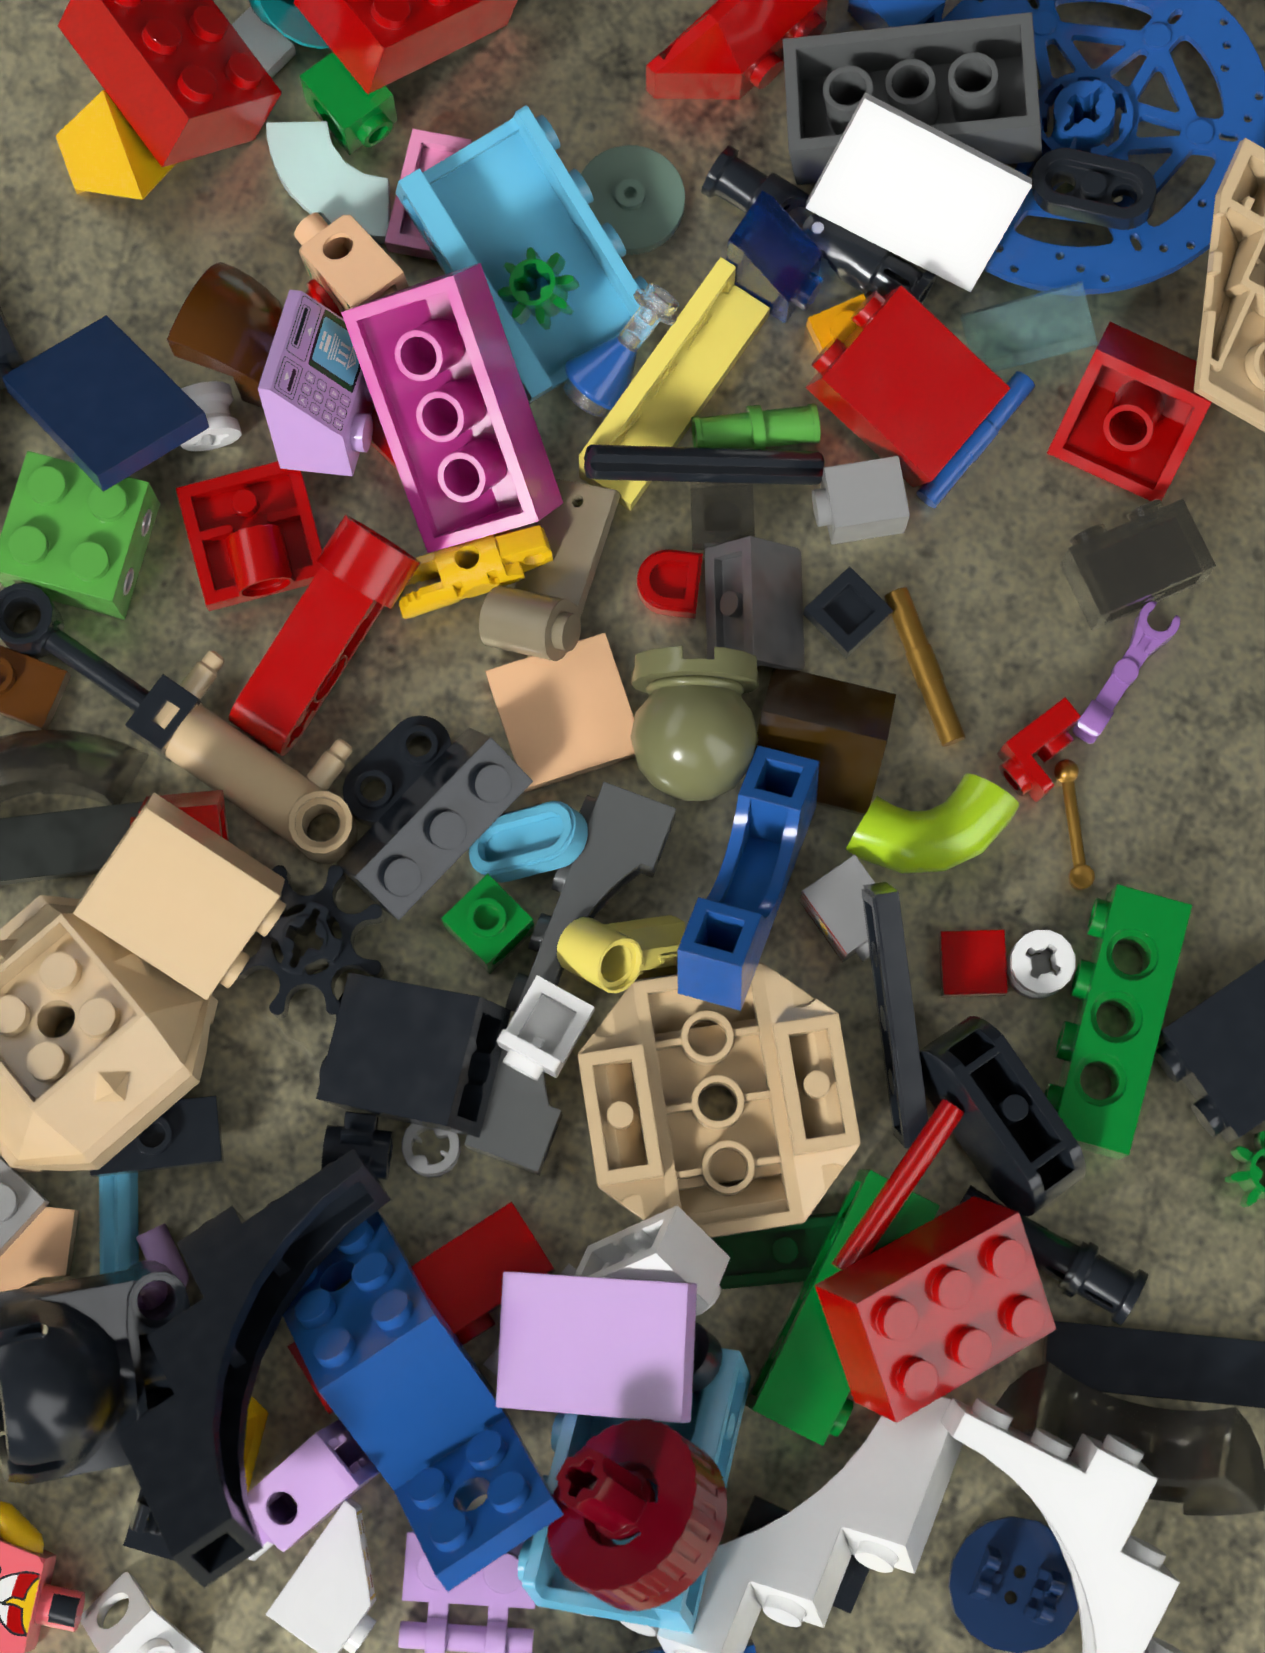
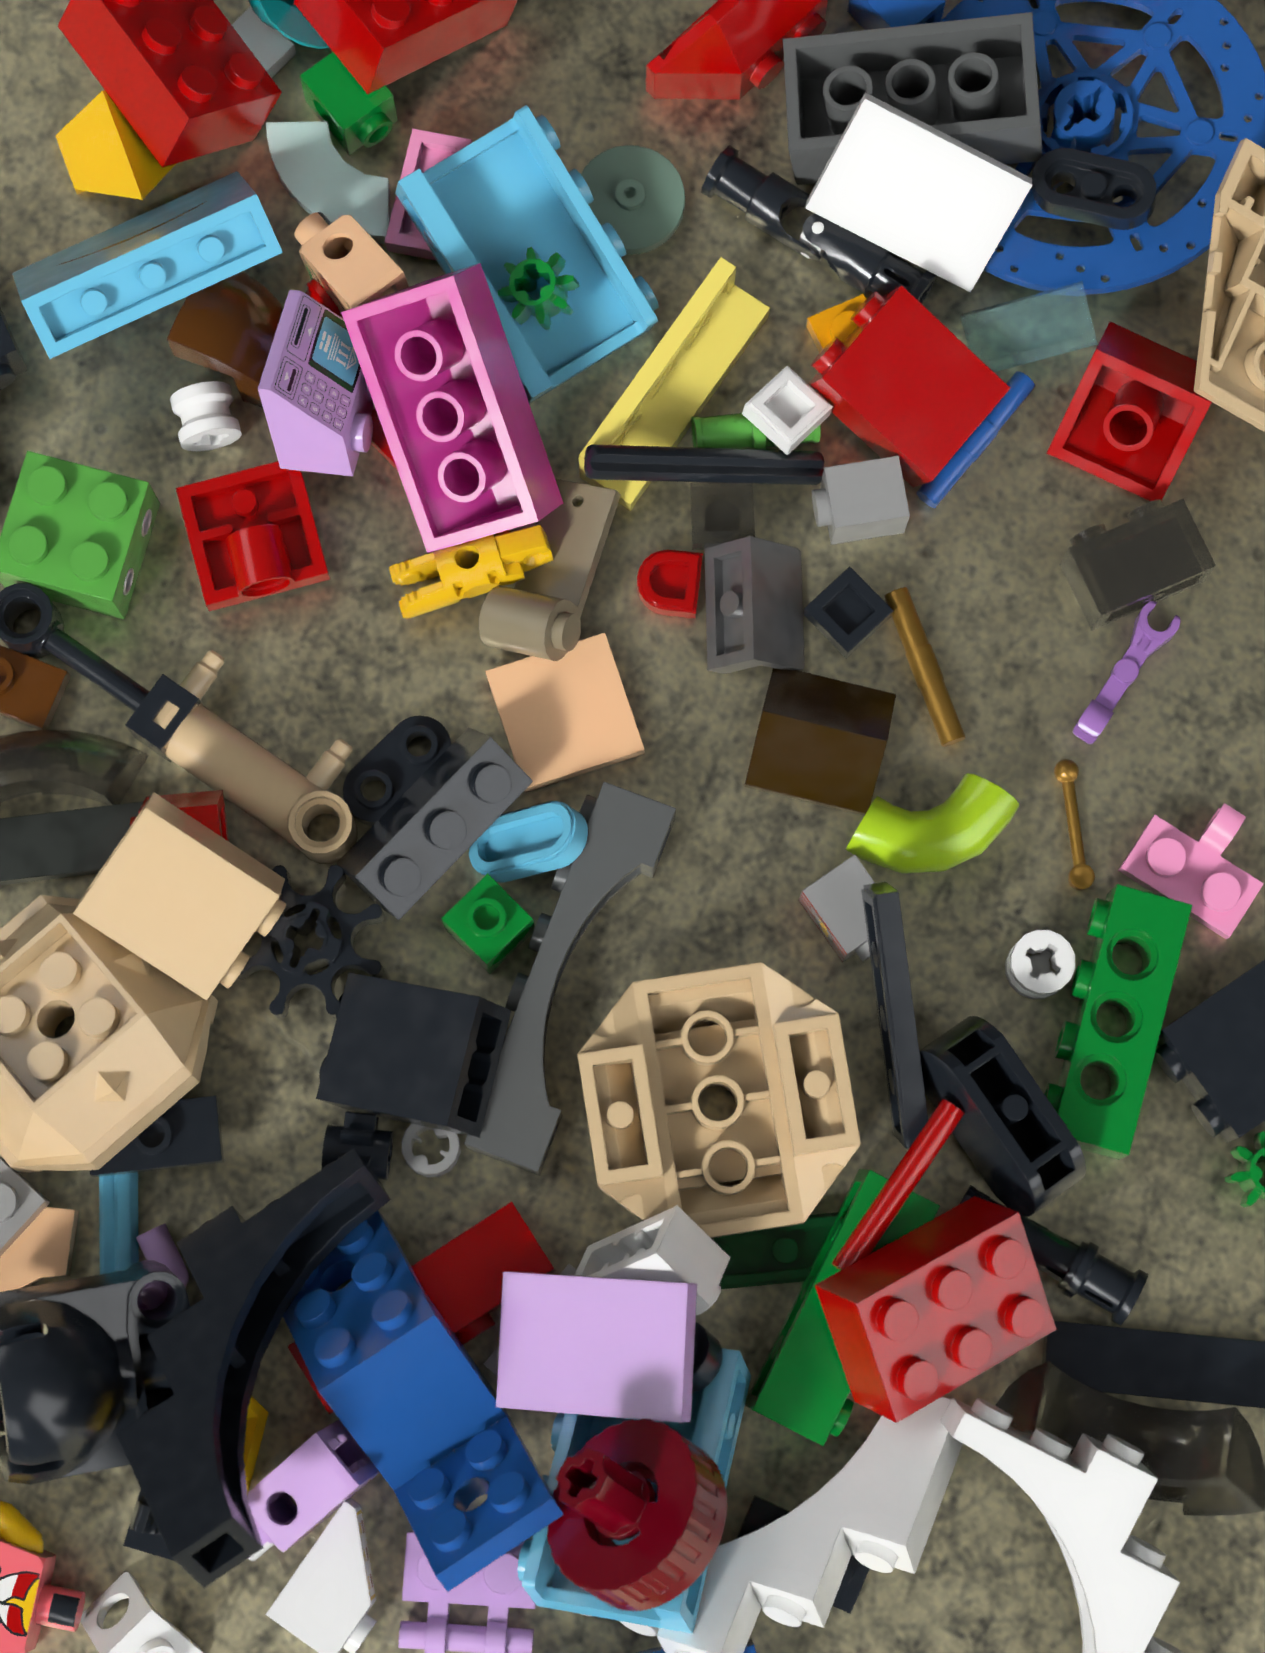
dark blue tile [2,315,210,492] -> none
red beam [228,514,421,756] -> none
white bracket [496,975,595,1081] -> none
light yellow piece [557,915,686,993] -> none
piece [564,283,679,417] -> none
olive tile [631,646,759,801] -> none
blue arch [677,745,819,1011] -> none
clear blue slope [726,190,824,324] -> none
red tile [938,929,1008,998] -> none
dark blue plate [948,1516,1079,1653] -> none
red bracket [997,697,1081,803] -> none
none -> medium azure panel [12,171,283,359]
none -> white tile [742,365,833,455]
none -> bright pink plate [1118,803,1264,939]

